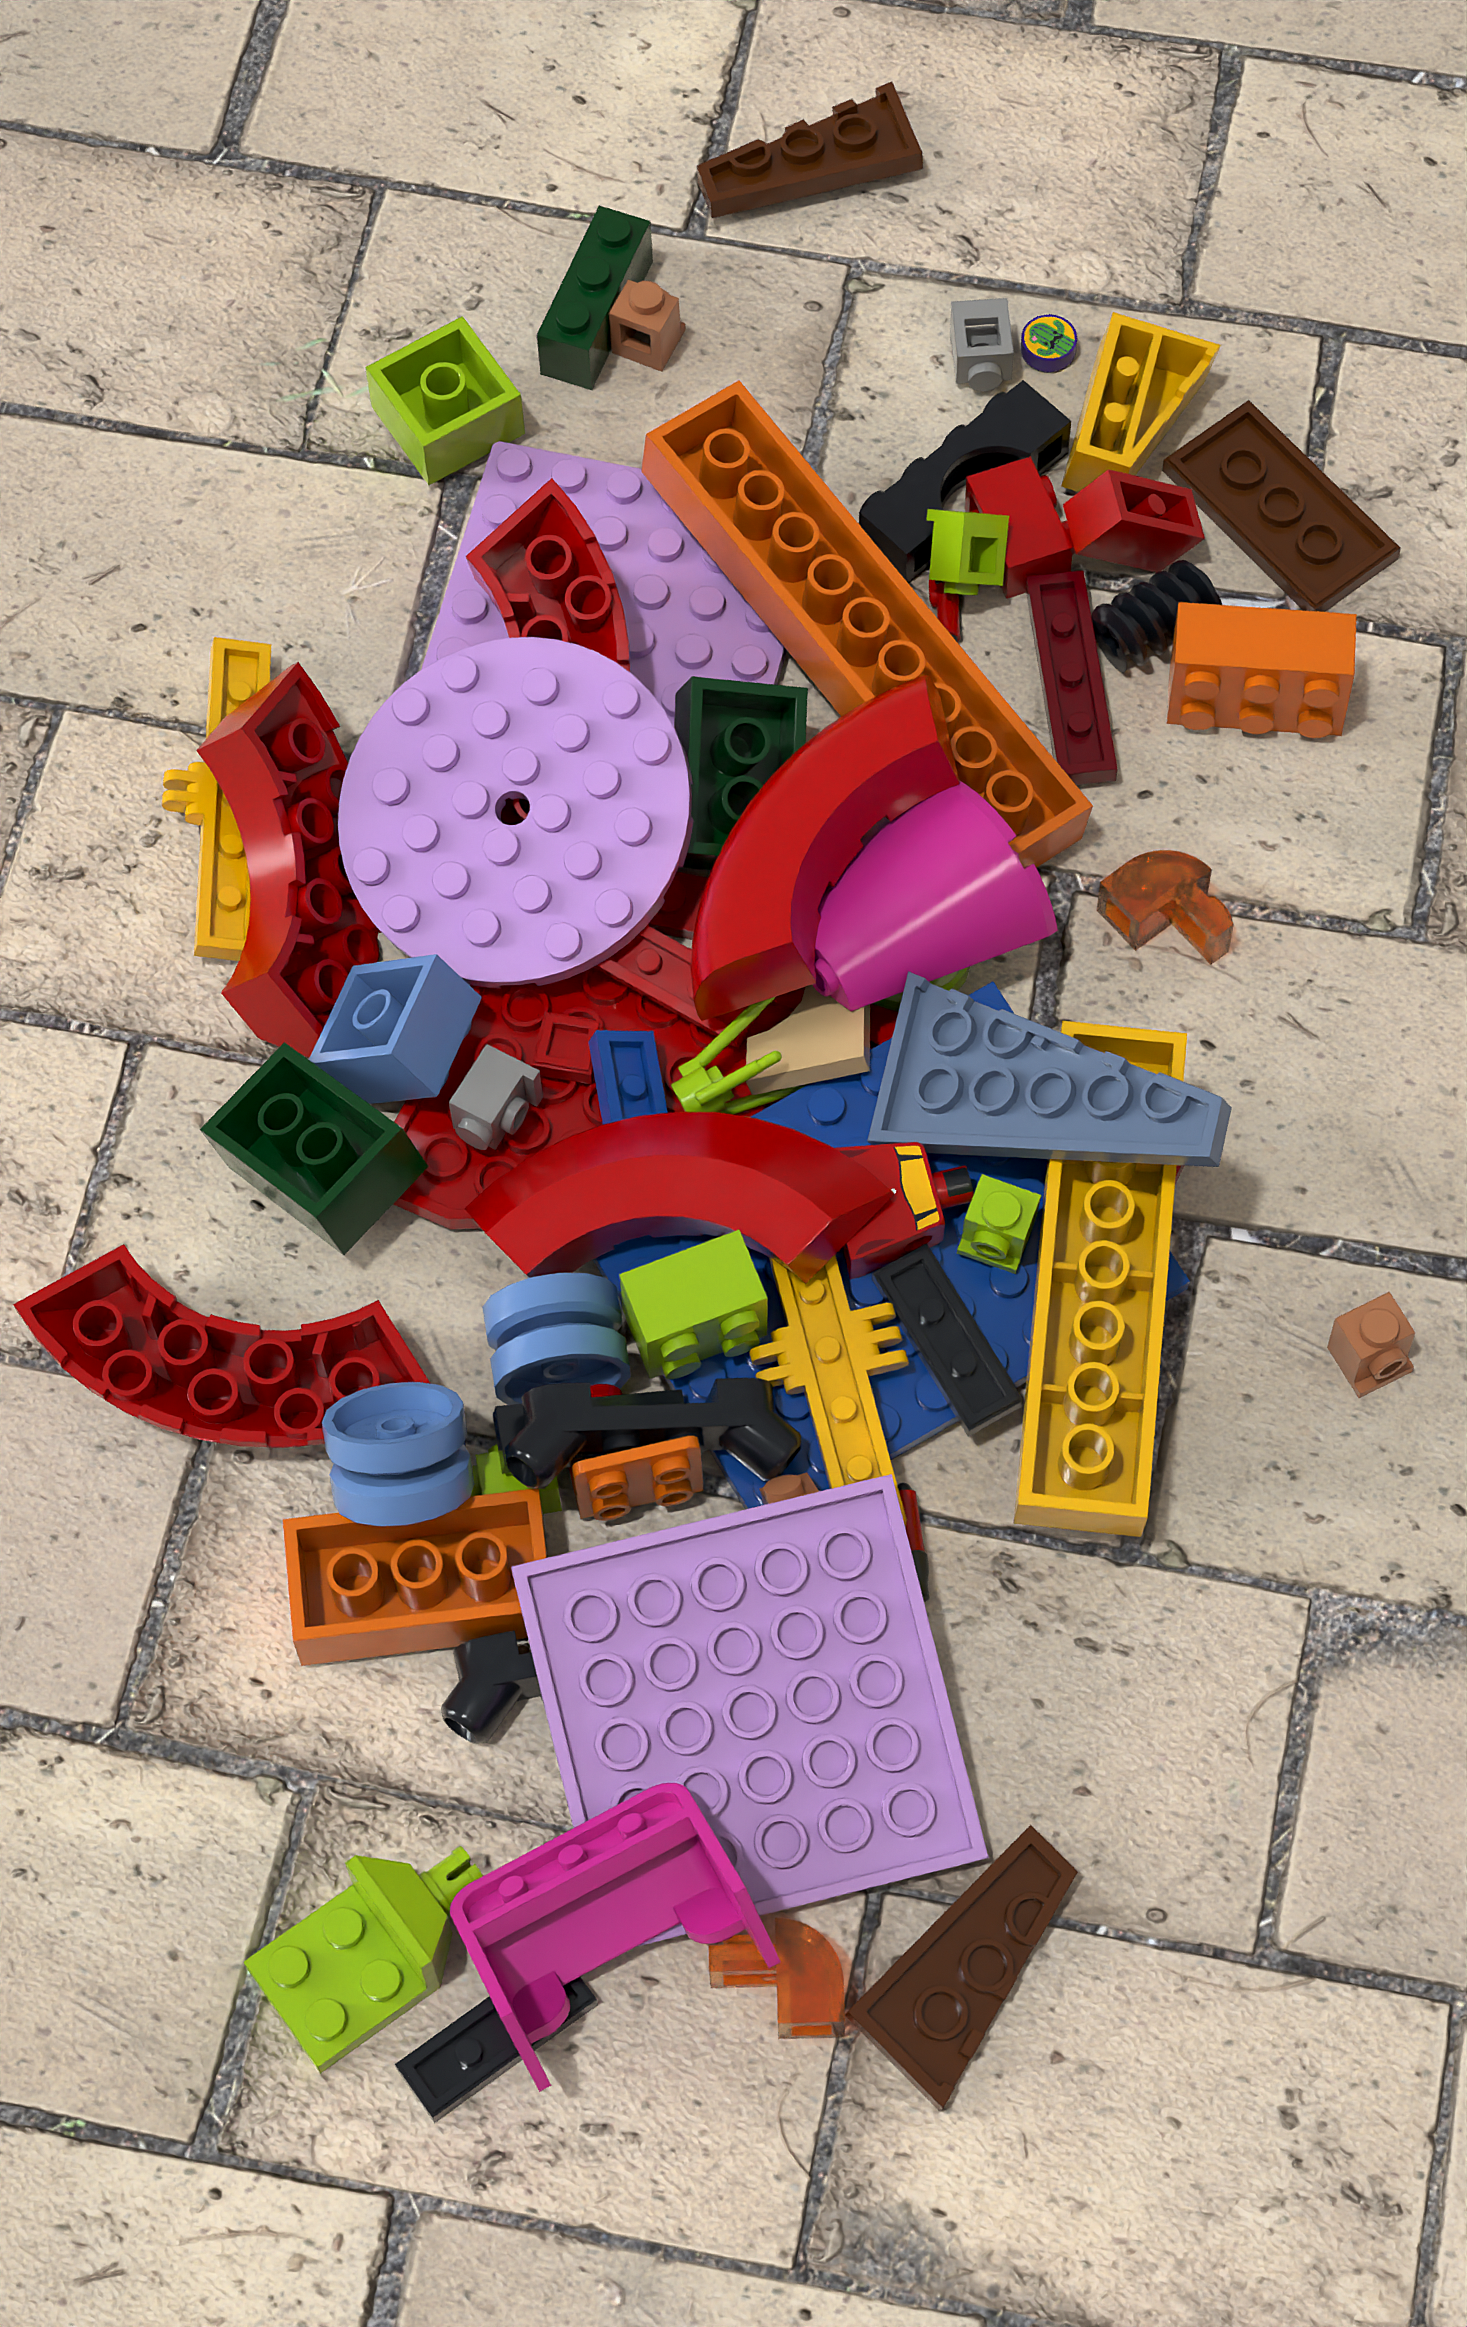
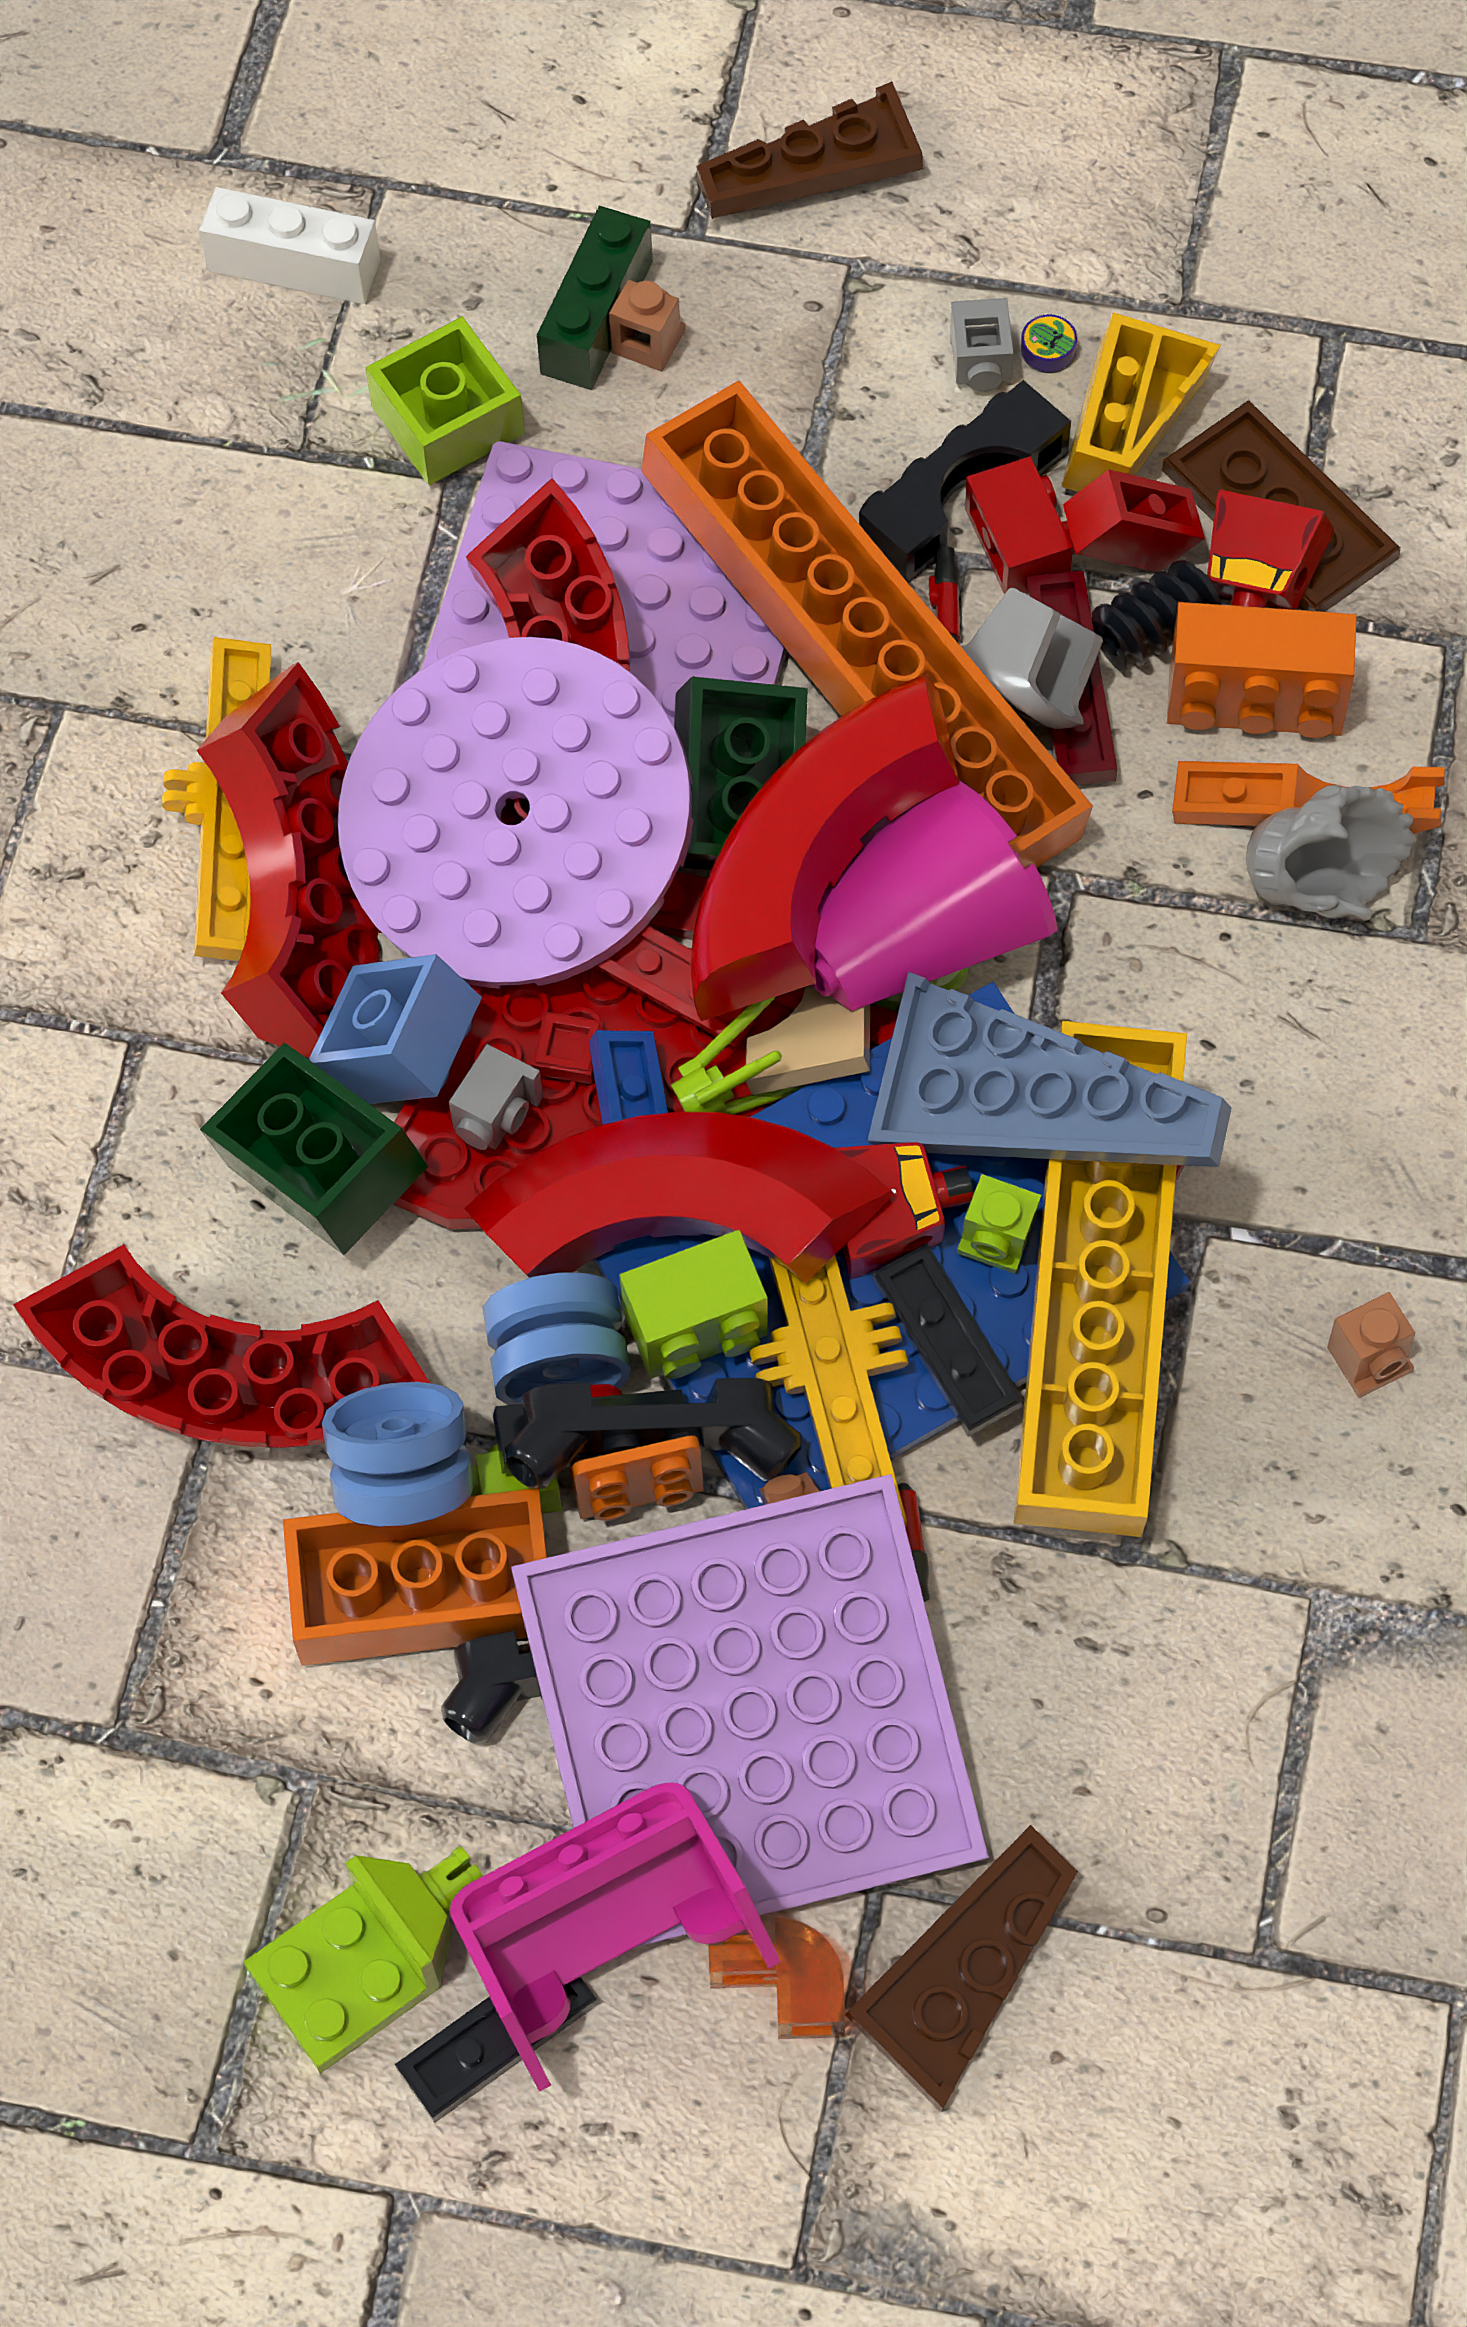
lime brick [927,509,1009,595] -> none
clear orange brick [1097,850,1234,965] -> none
none -> white brick [199,187,381,305]
none -> light grey piece [961,588,1103,729]
none -> orange piece [1172,761,1445,834]
none -> red torso [1207,489,1334,610]
none -> light grey hair [1246,785,1415,920]

